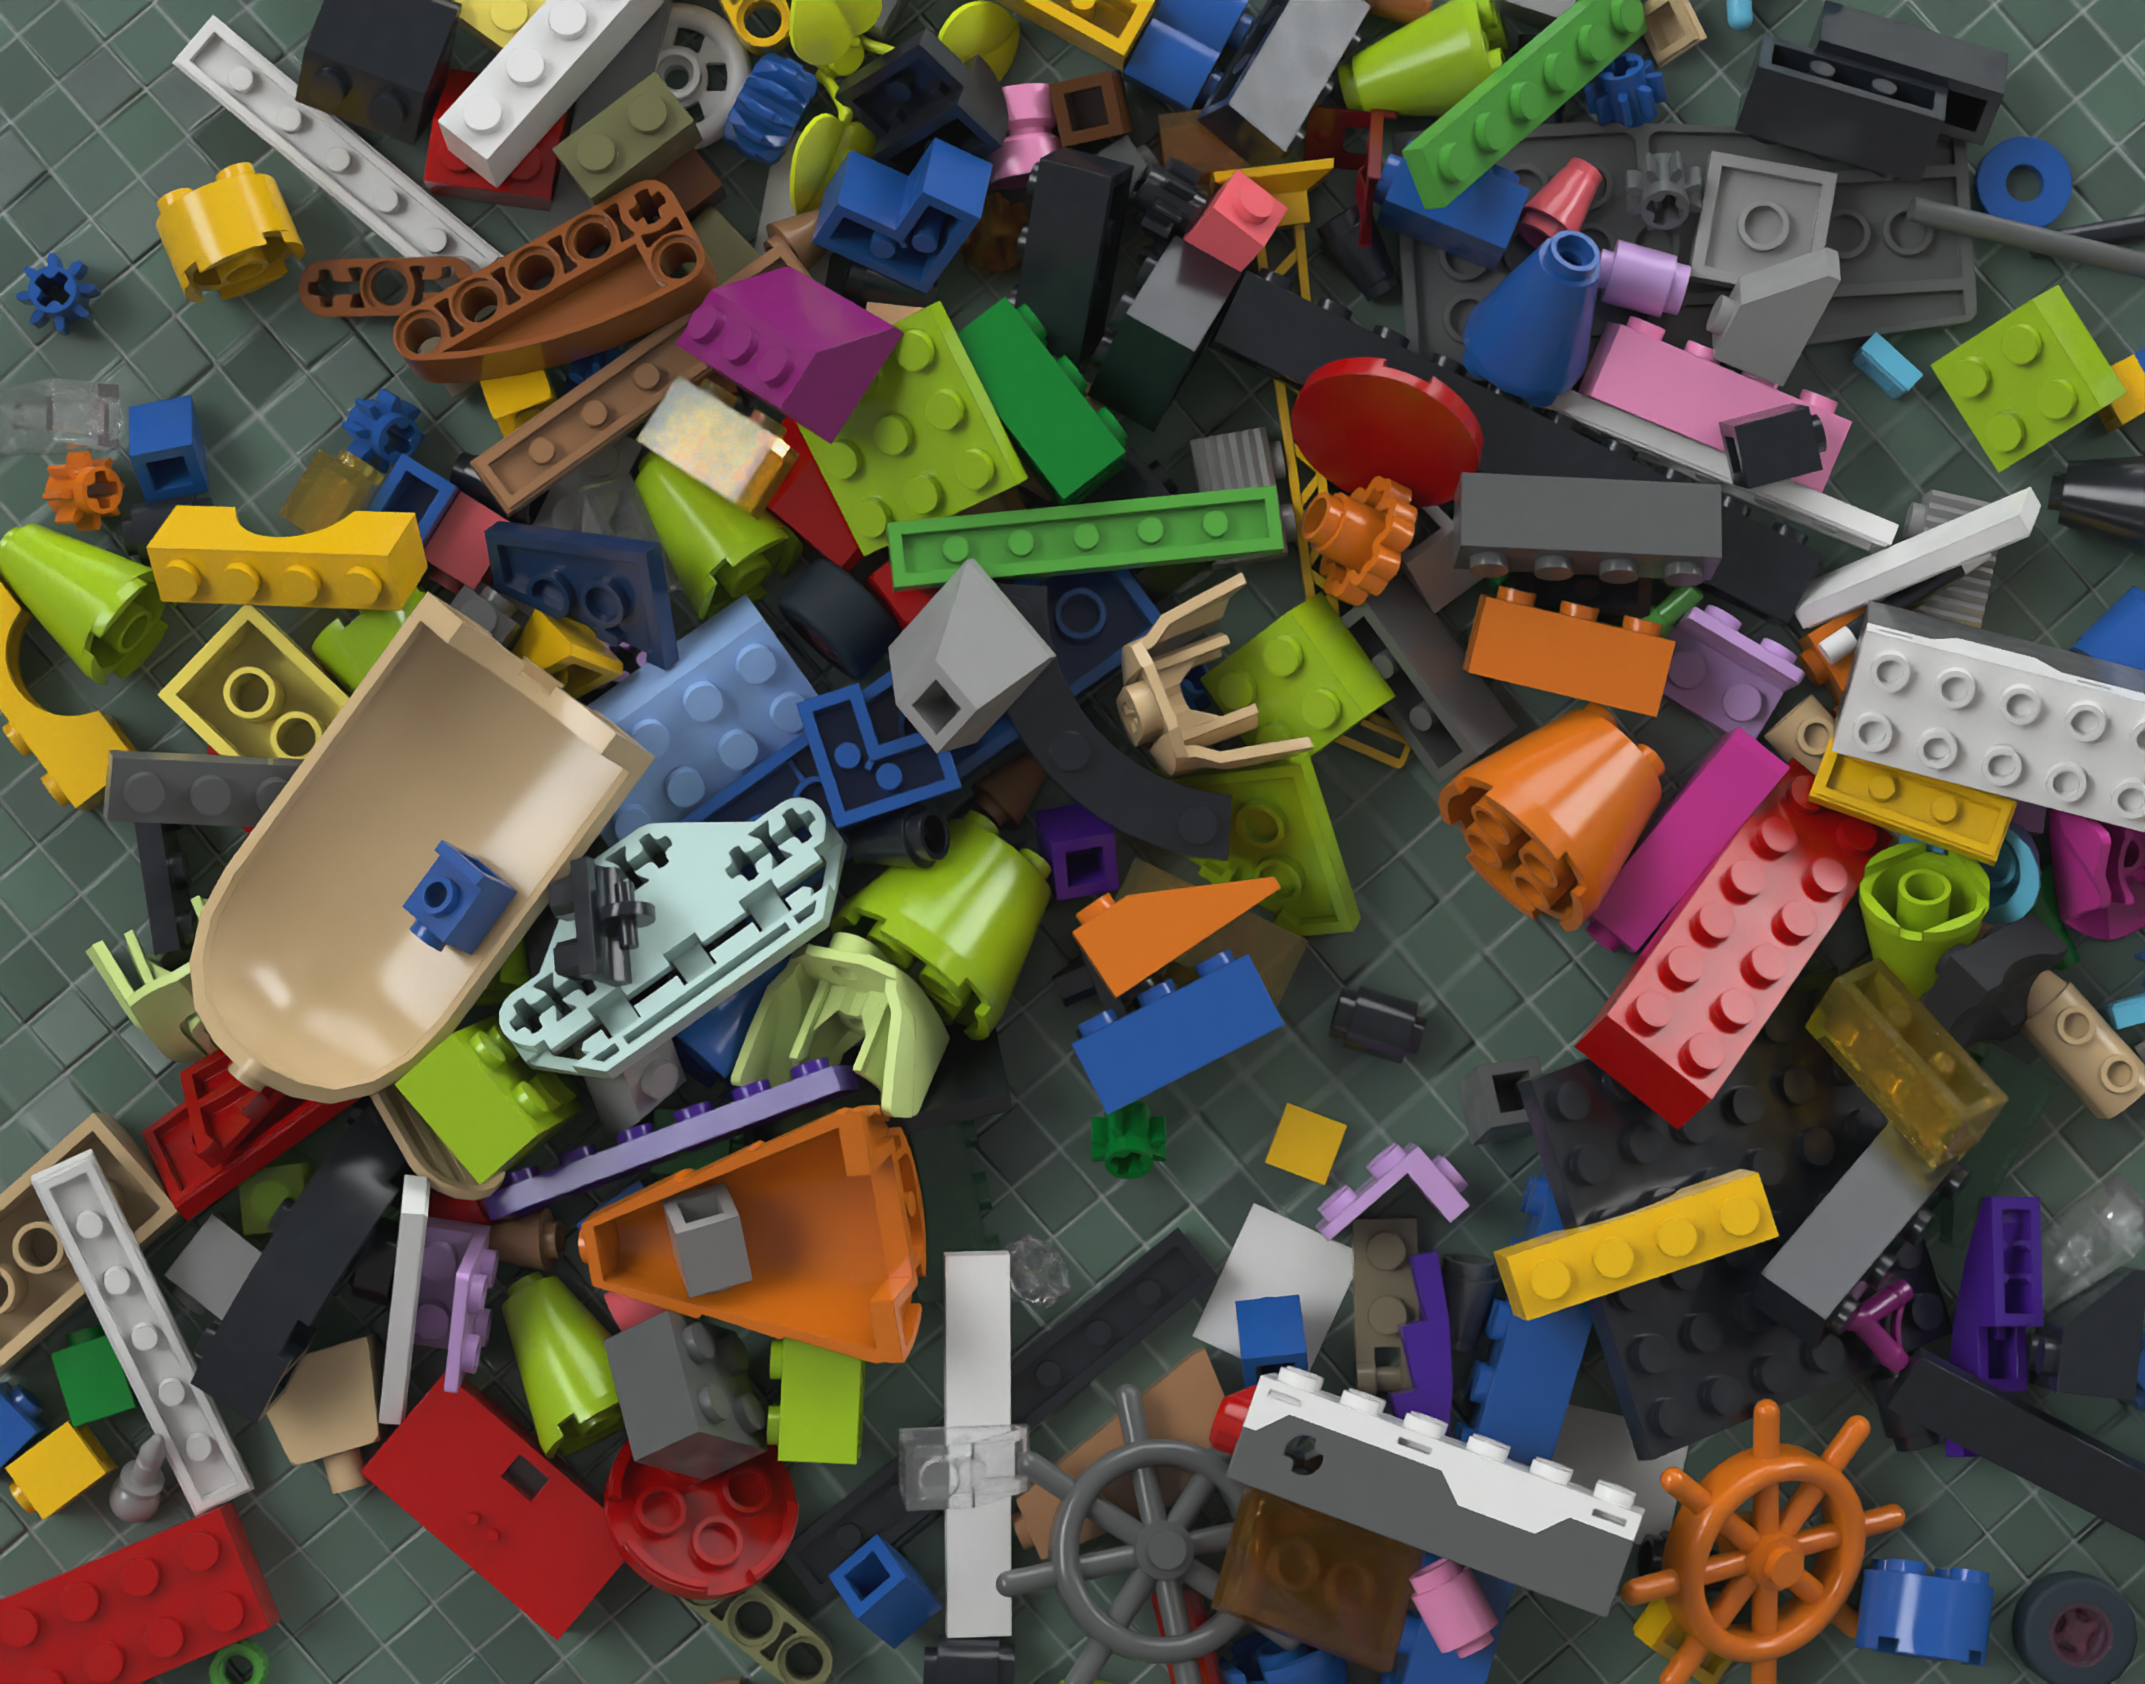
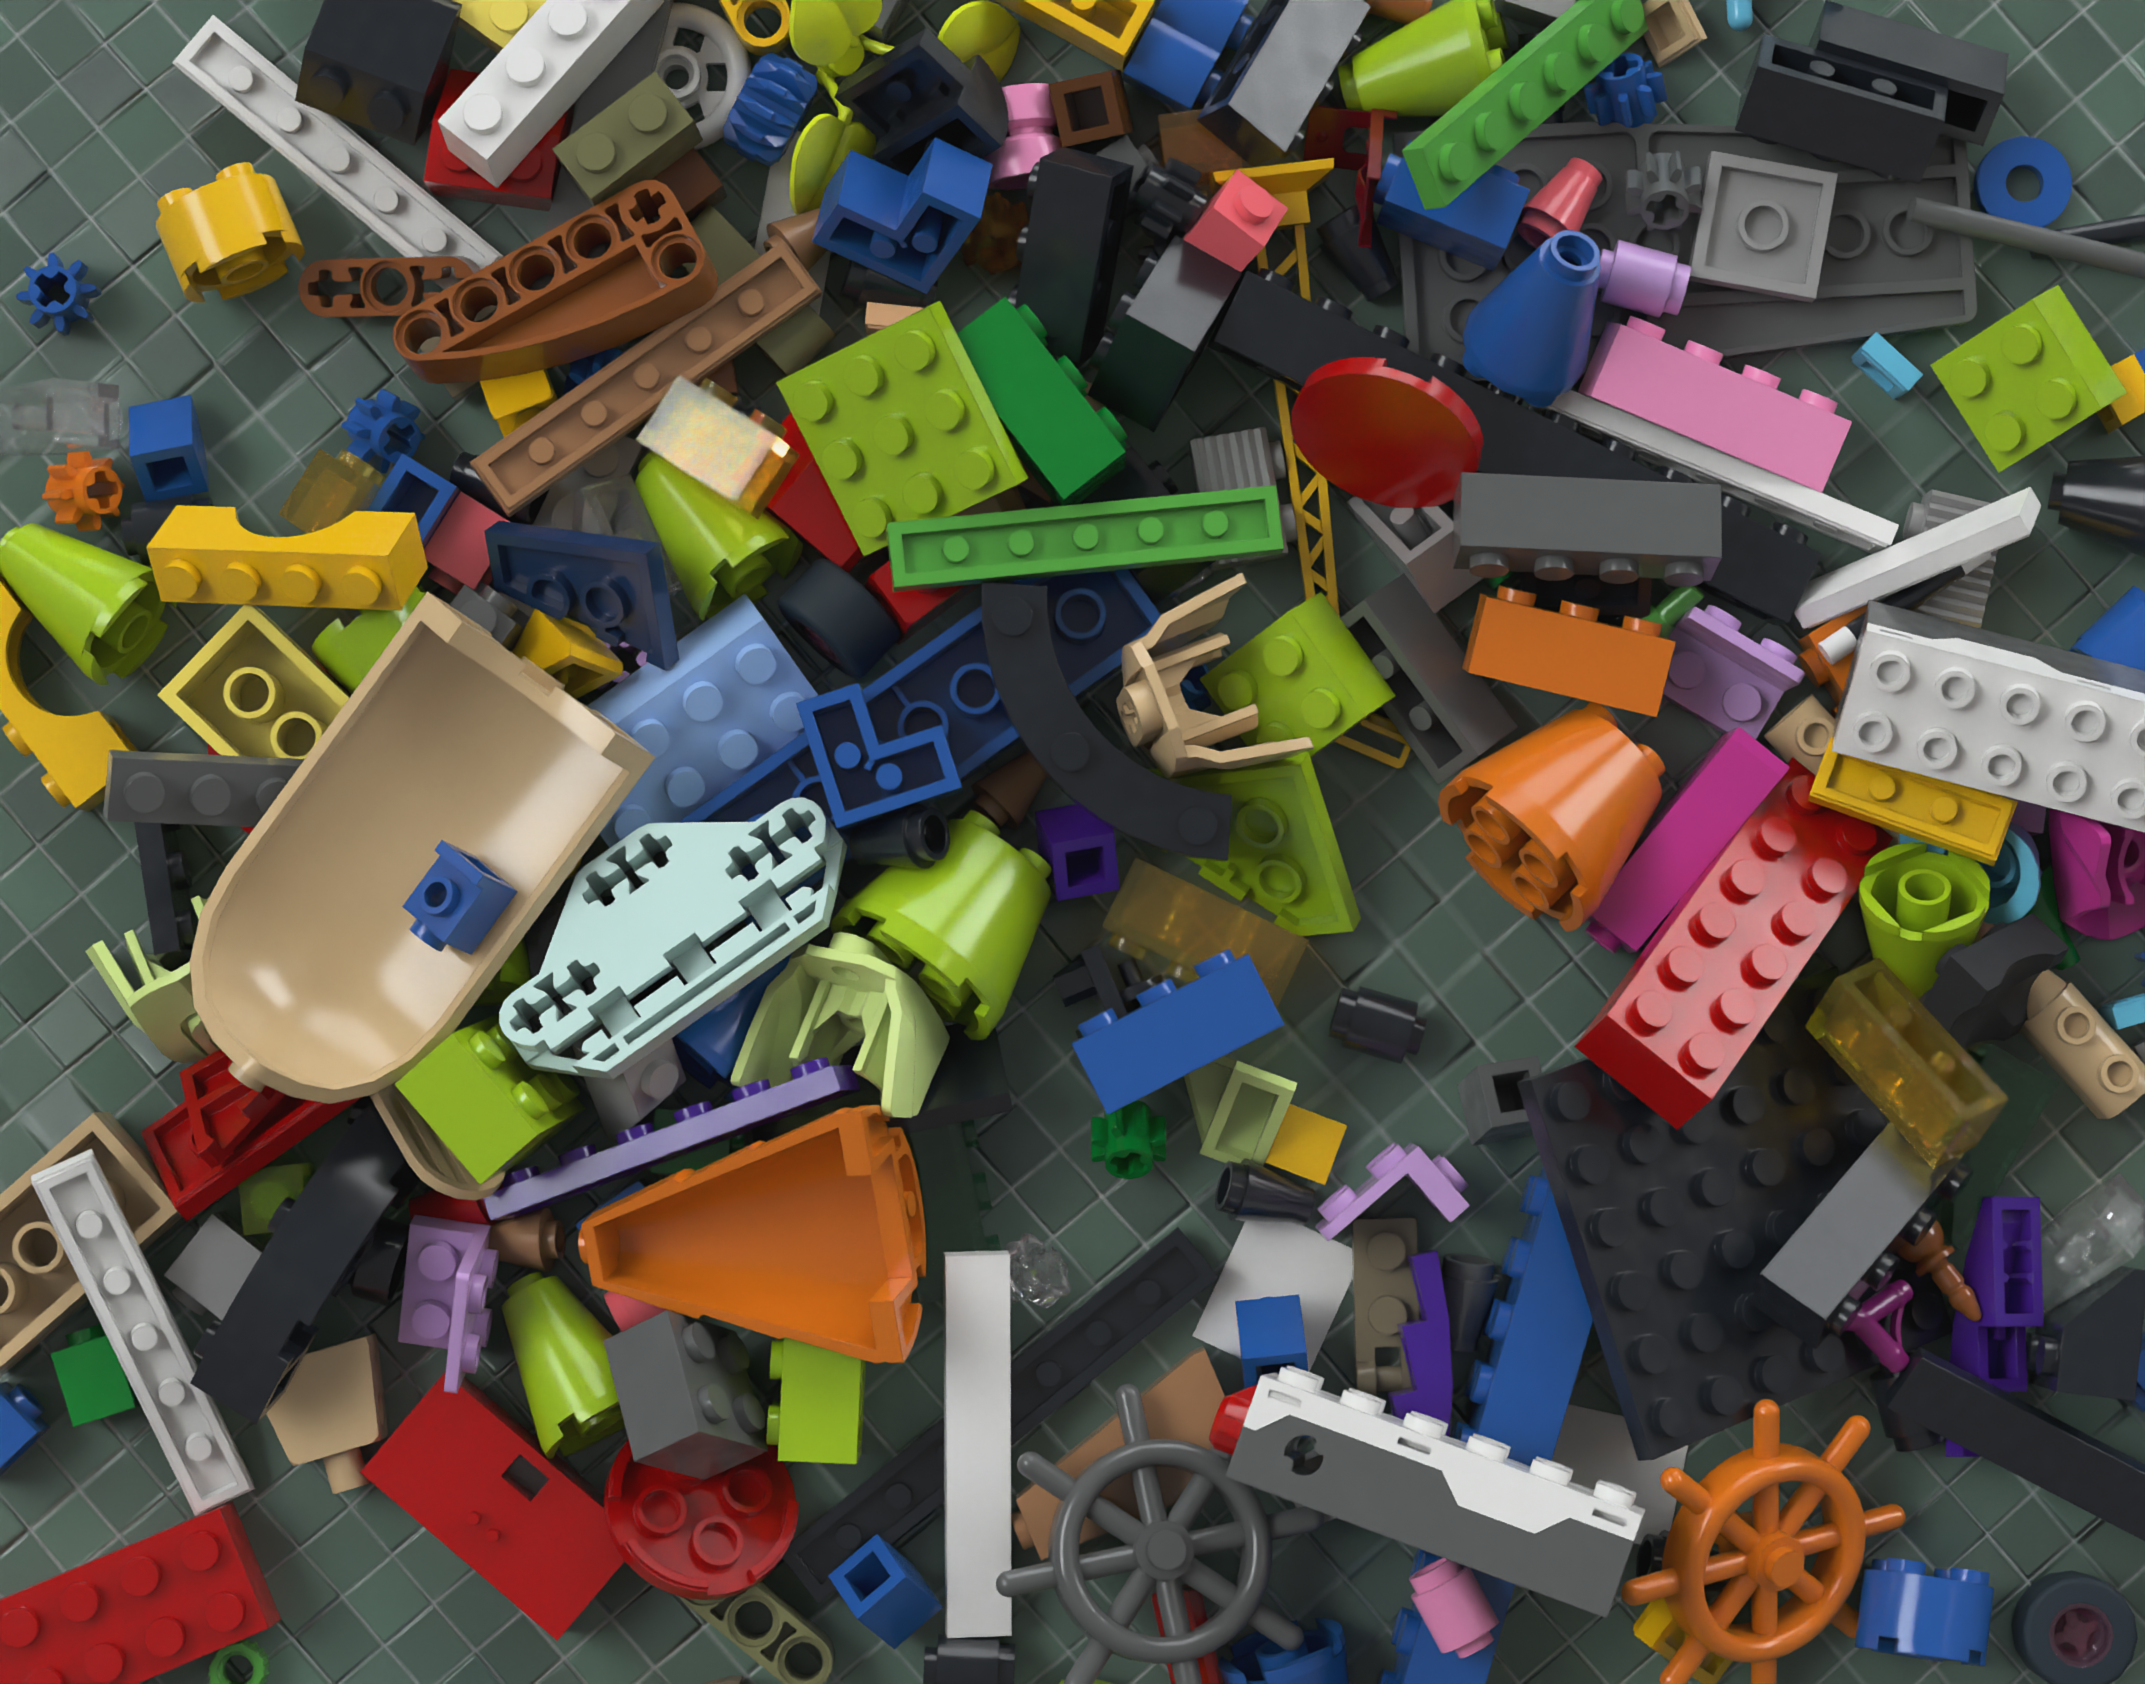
yellow brick [5,1420,119,1520] -> none
light grey bar [109,1434,166,1523] -> none
white tile [378,1175,431,1425] -> none
black hips [548,856,656,987] -> none
light grey brick [662,1182,753,1298] -> none
magenta slope [676,266,904,444] -> none
light grey slope [888,558,1057,754] -> none
clear slope [899,1424,1030,1511] -> none
orange slope [1072,877,1281,999] -> none
clear orange tile [1211,1484,1423,1673] -> none
orange plant [1300,476,1418,607] -> none
yellow arch [1493,1169,1779,1321] -> none
light grey slope [1706,247,1841,386] -> none
black brick [1719,403,1827,489] -> none
none -> yellowish green slope [1184,1056,1297,1166]
none -> black cone [1215,1158,1315,1226]
none -> dark orange bar [1898,1220,1982,1322]

